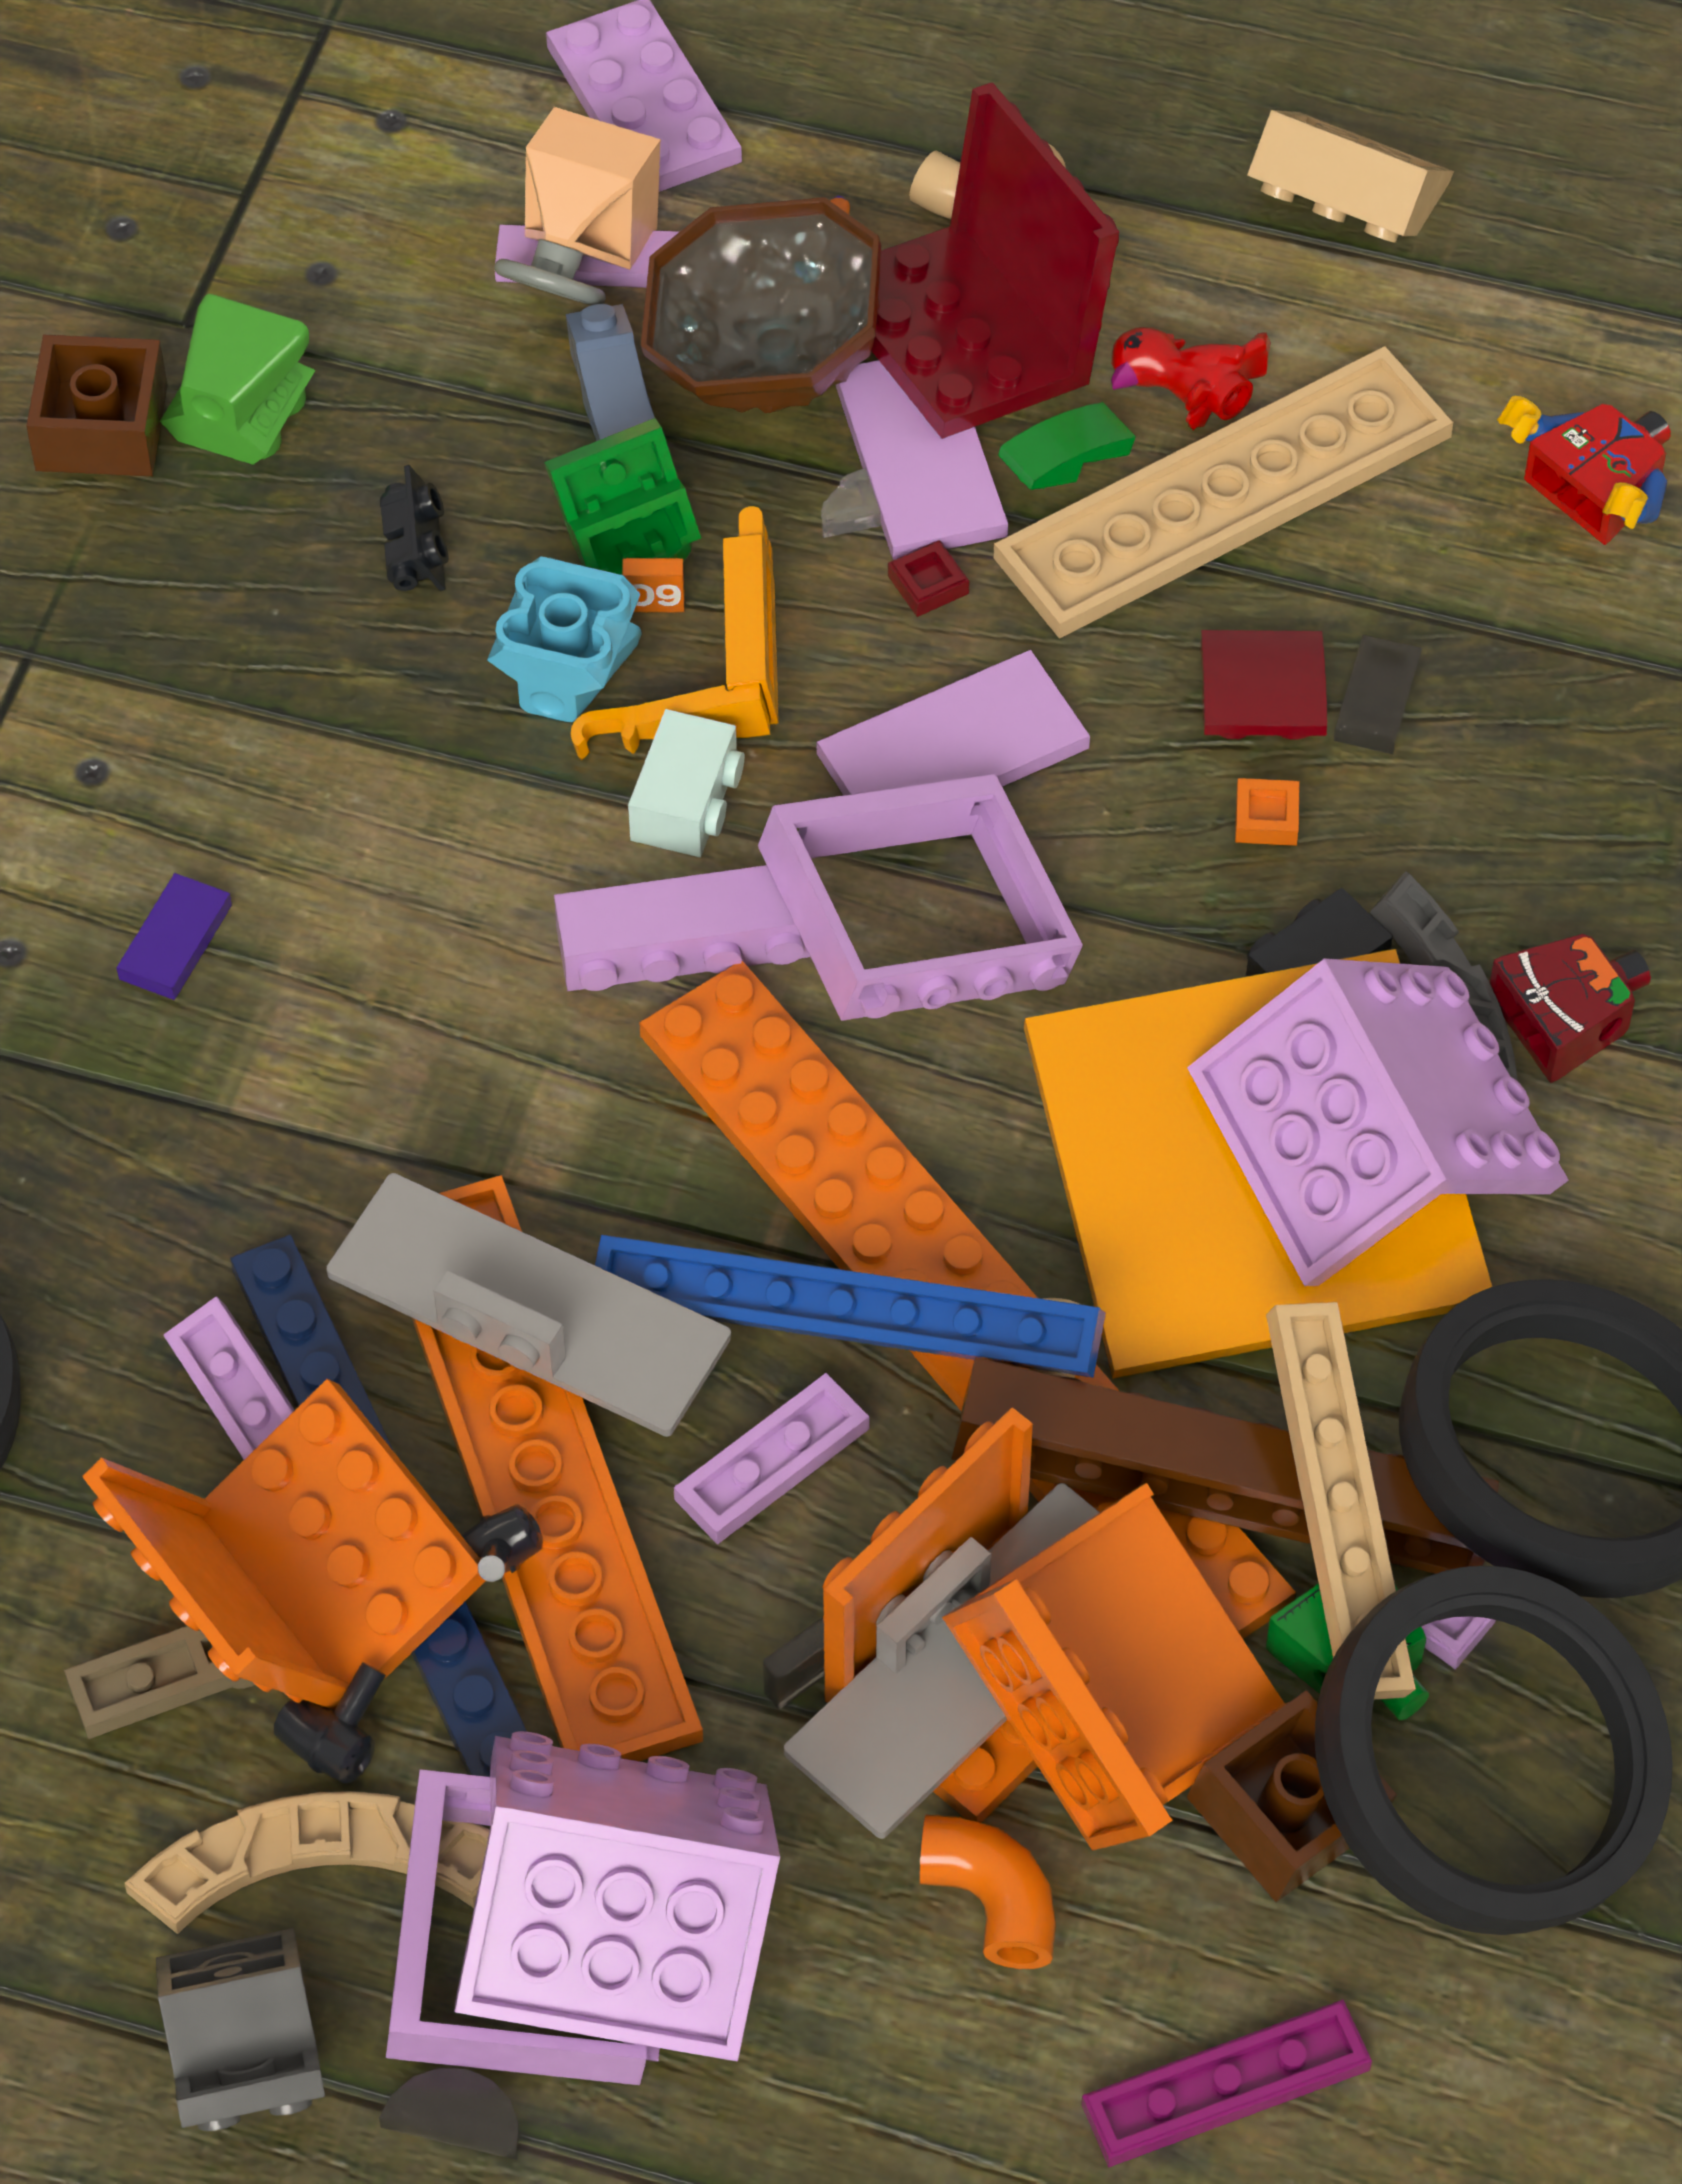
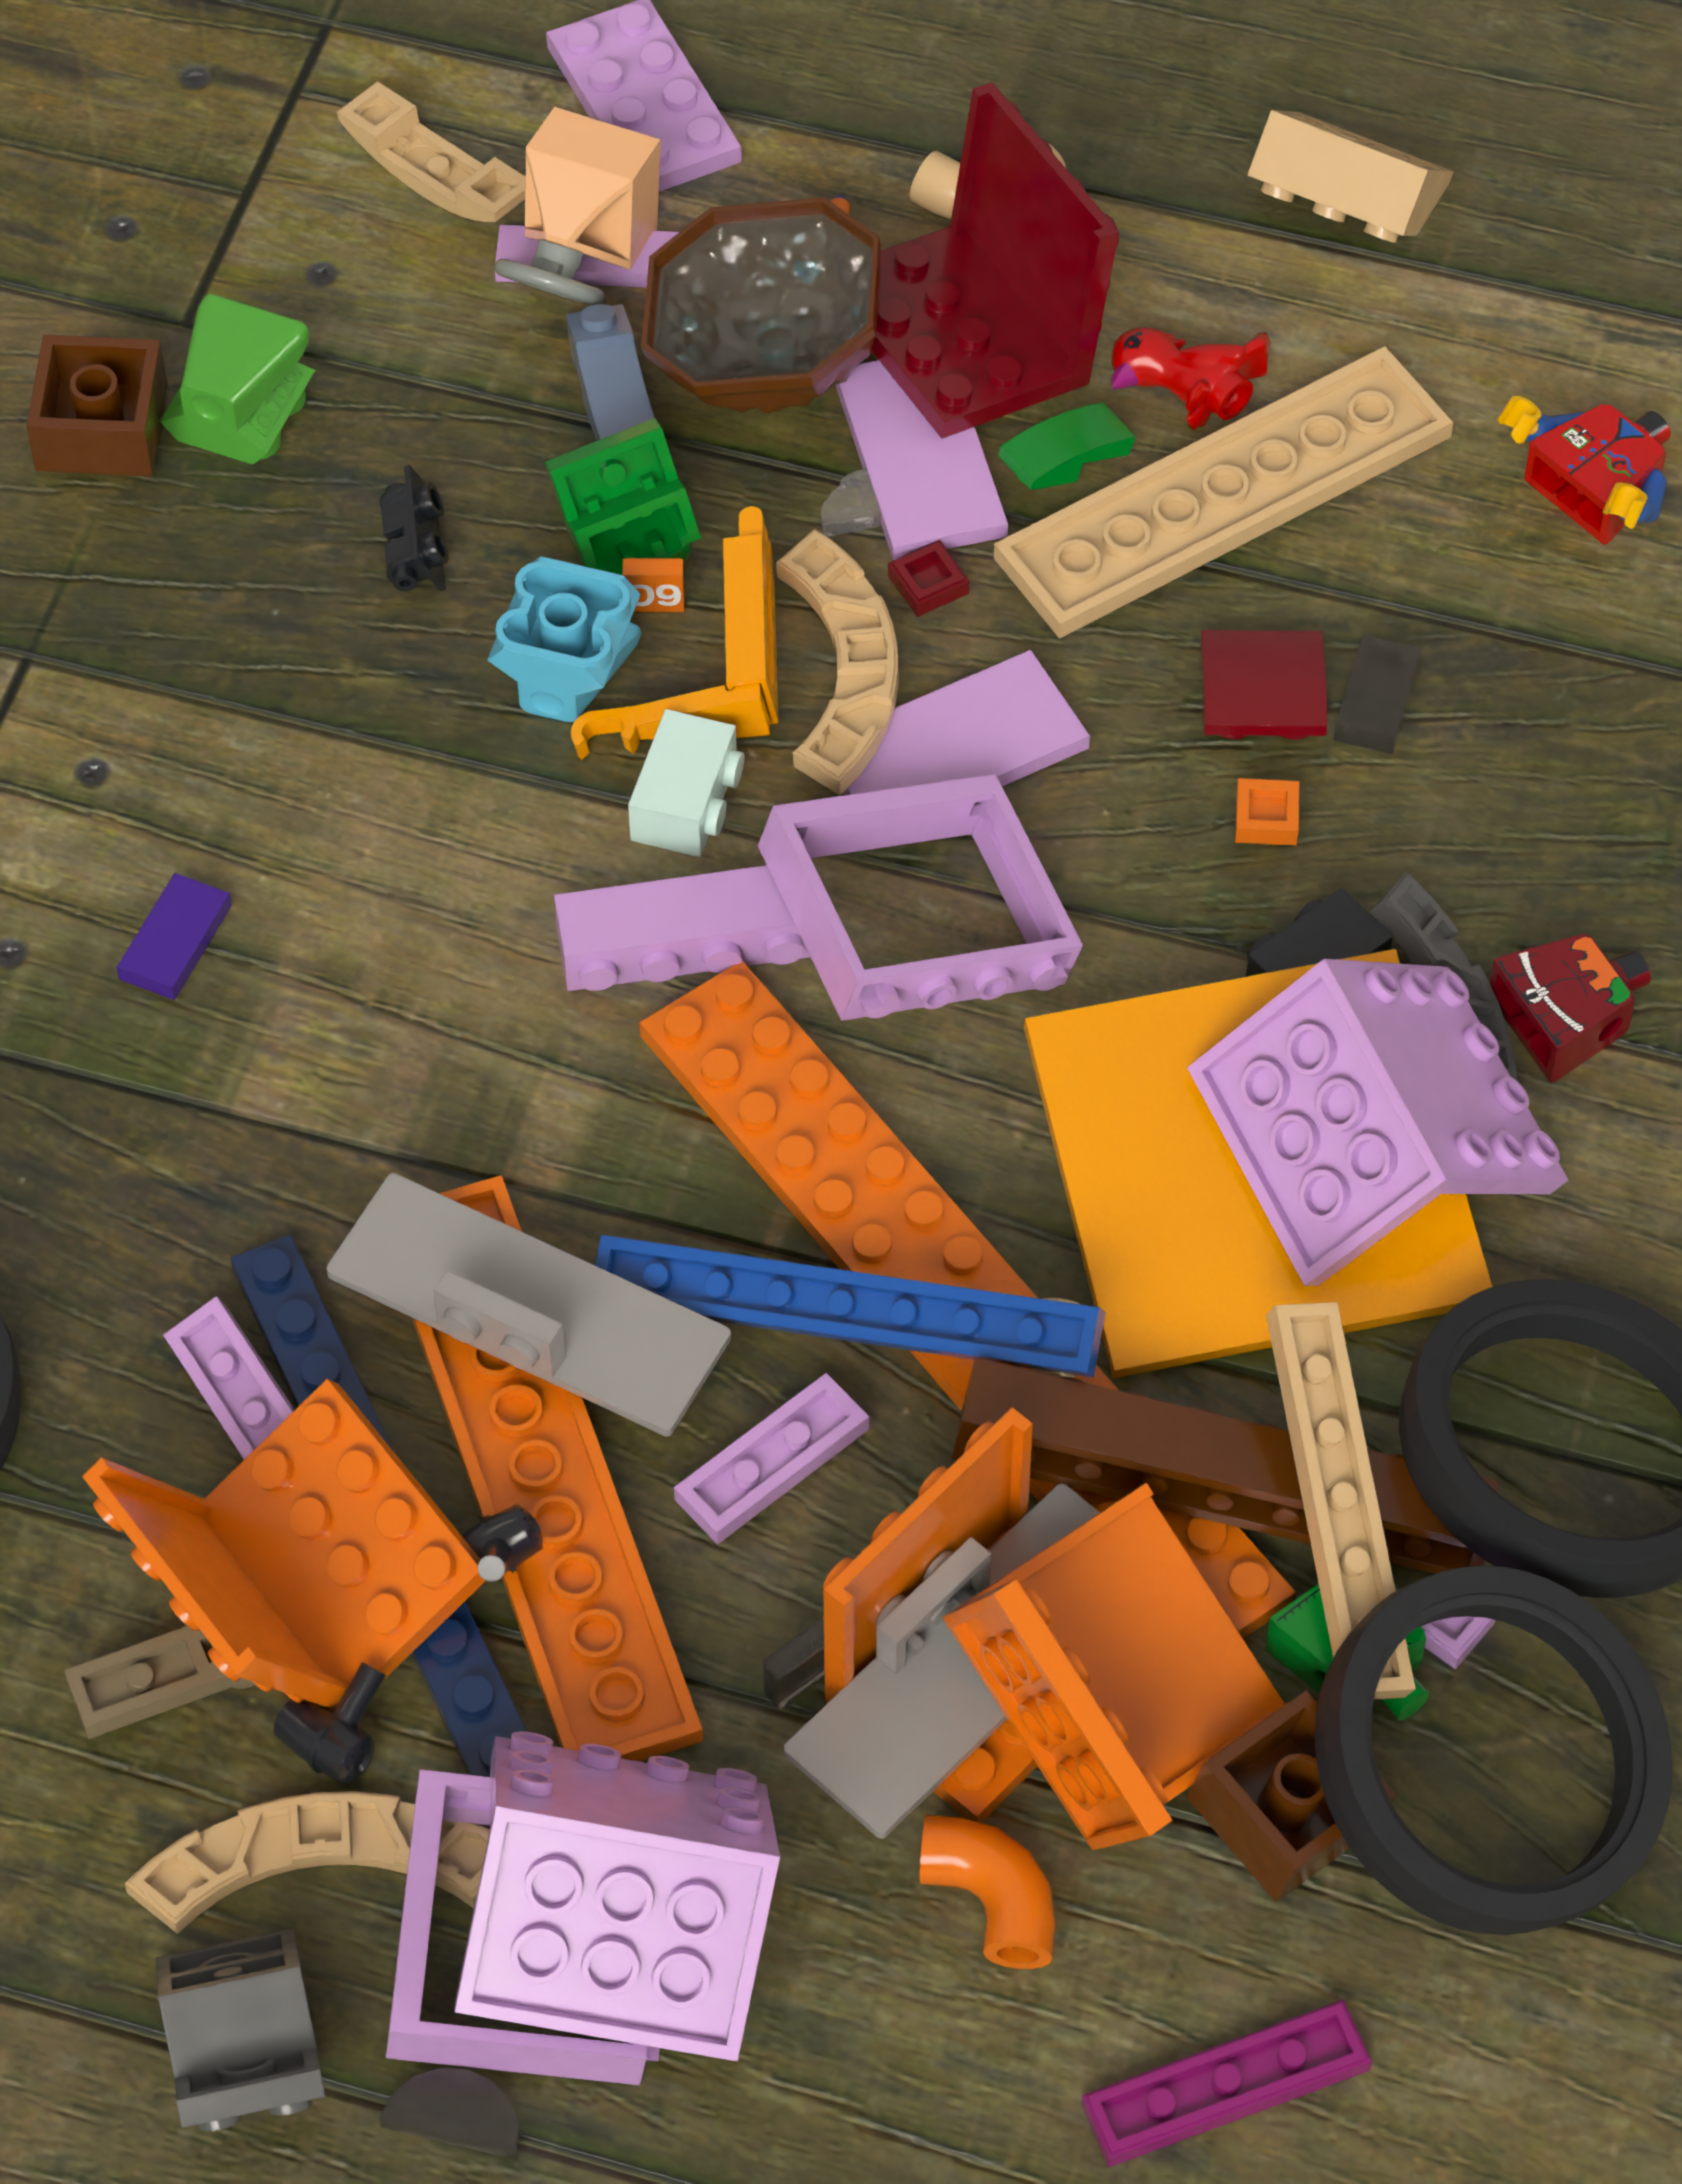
none -> tan slope [337,81,526,222]
none -> tan tile [776,529,899,795]

